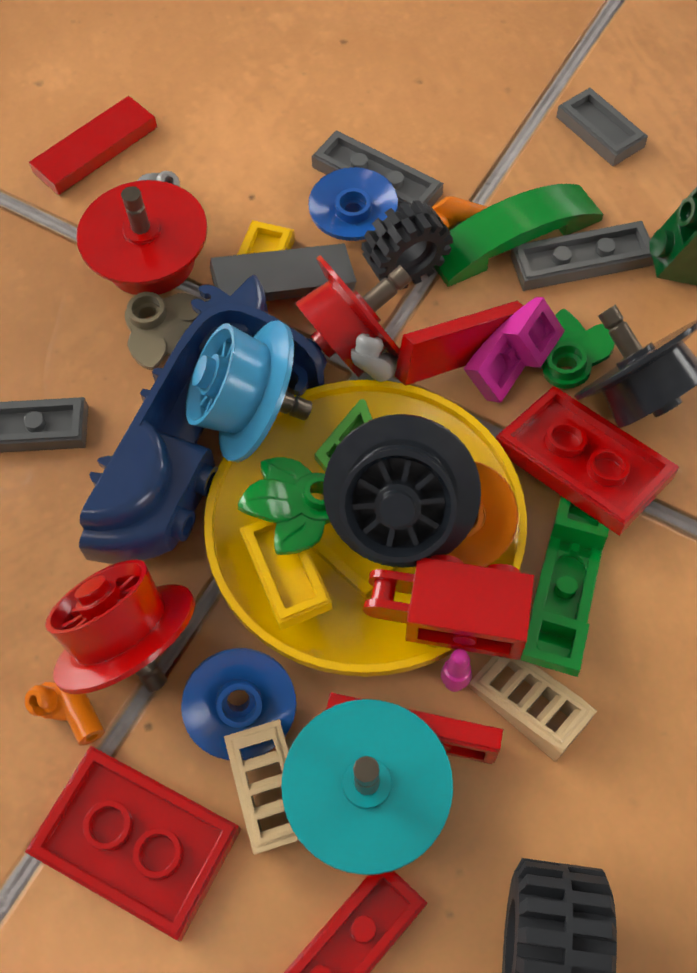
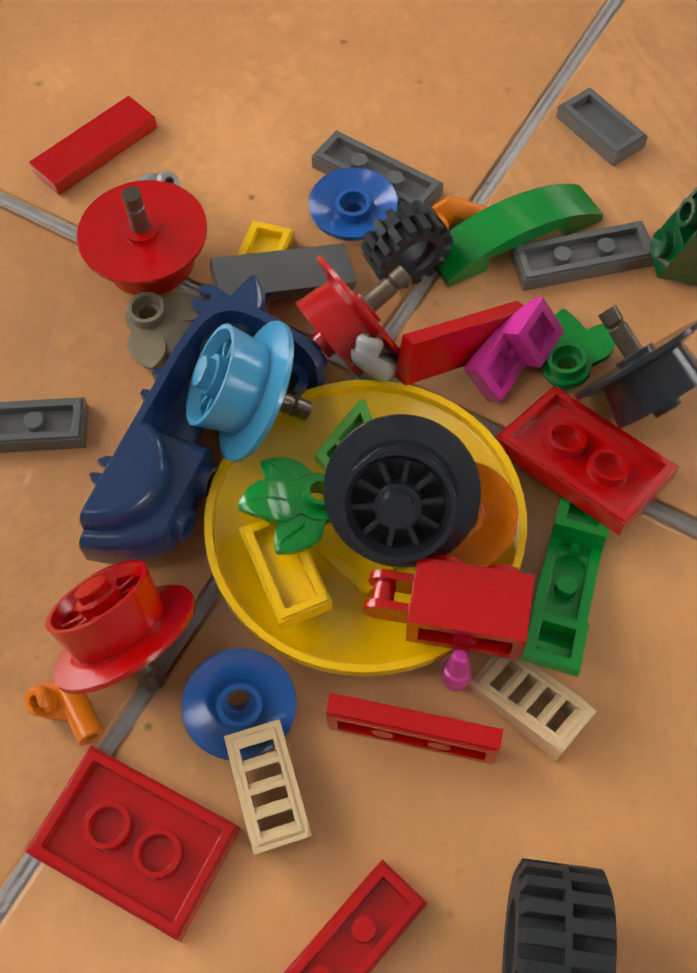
teal piece [281,699,453,875] -> none

